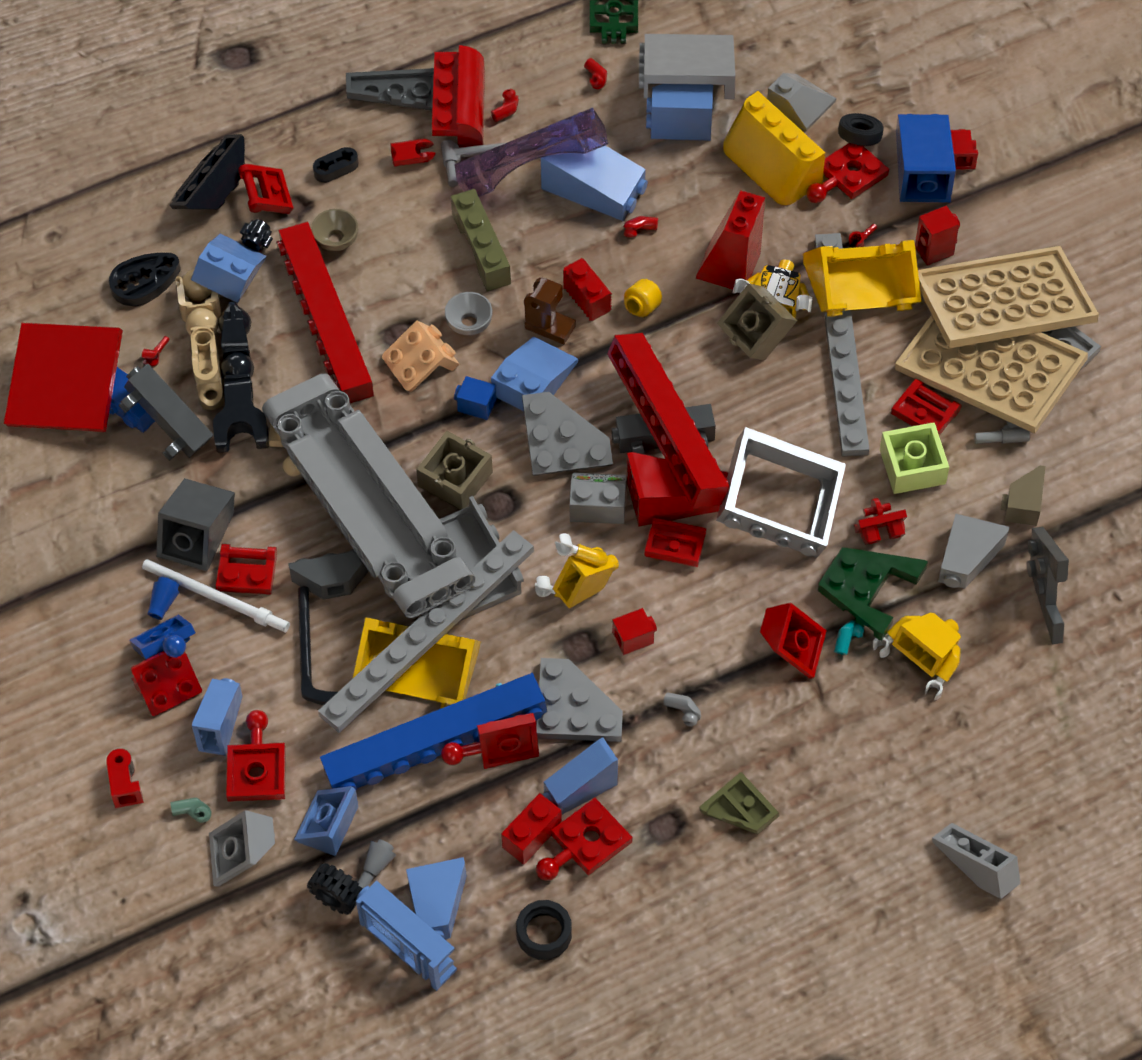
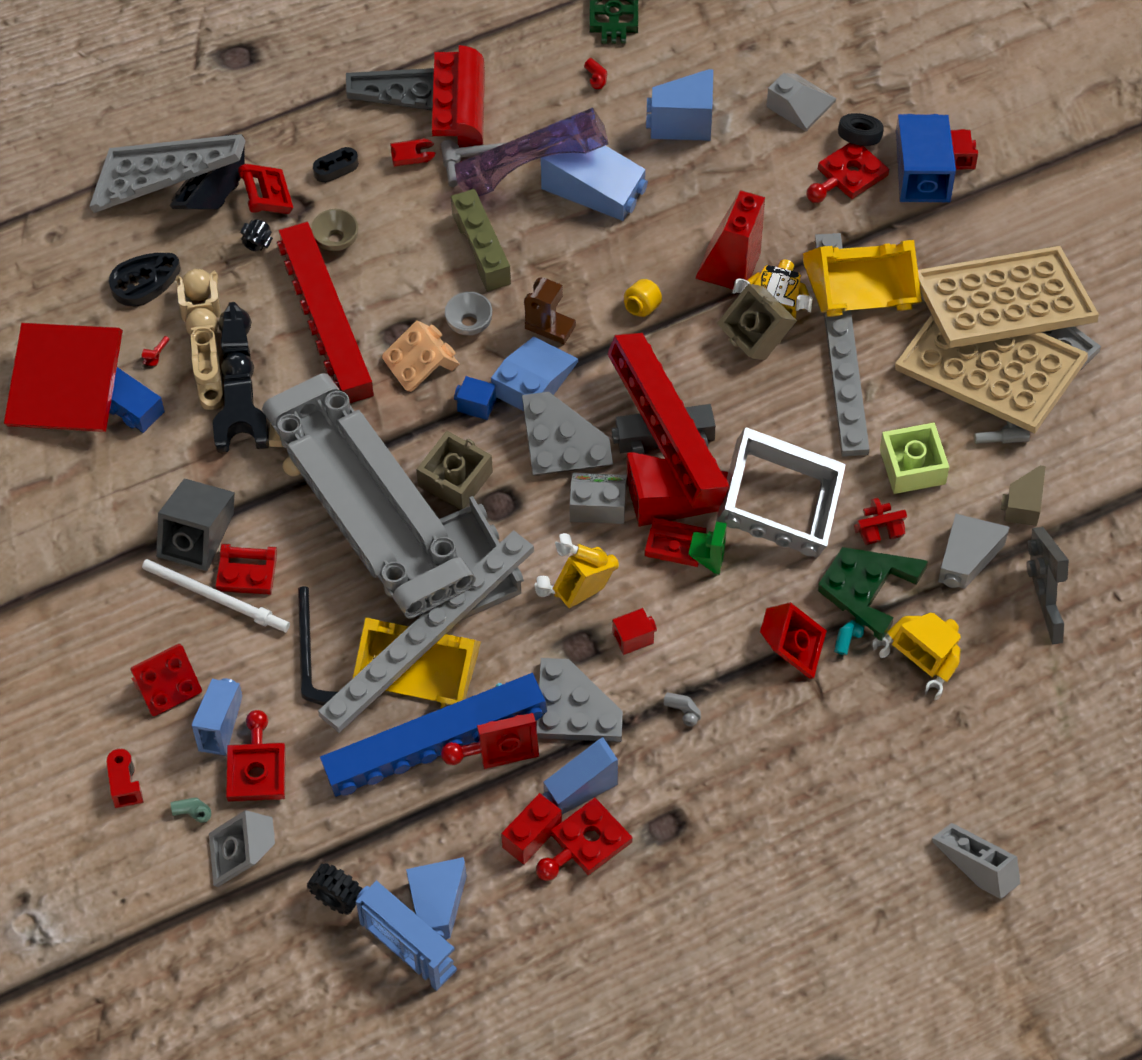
dark grey brick [118,364,213,461] -> none
blue plate [129,614,196,659] -> none
blue cone [147,577,179,620] -> none
medium blue slope [191,234,267,303] -> none
dark grey slope [288,549,368,600] -> none
medium blue slope [294,786,359,856] -> none
light grey cone [358,839,396,888] -> none
red arm [491,89,519,122] -> none
black tyre [516,900,572,960] -> none
red brick [563,258,612,321] -> none
red arm [623,216,658,238] -> none
light grey panel [639,34,735,99] -> none
olive wing [699,772,780,834] -> none
yellow windscreen [723,91,826,205] -> none
red hand [849,224,877,247] -> none
red plate [891,379,962,435] -> none
red brick [915,205,960,266] -> none
none -> light grey wing [89,134,246,213]
none -> green slope [689,521,727,574]

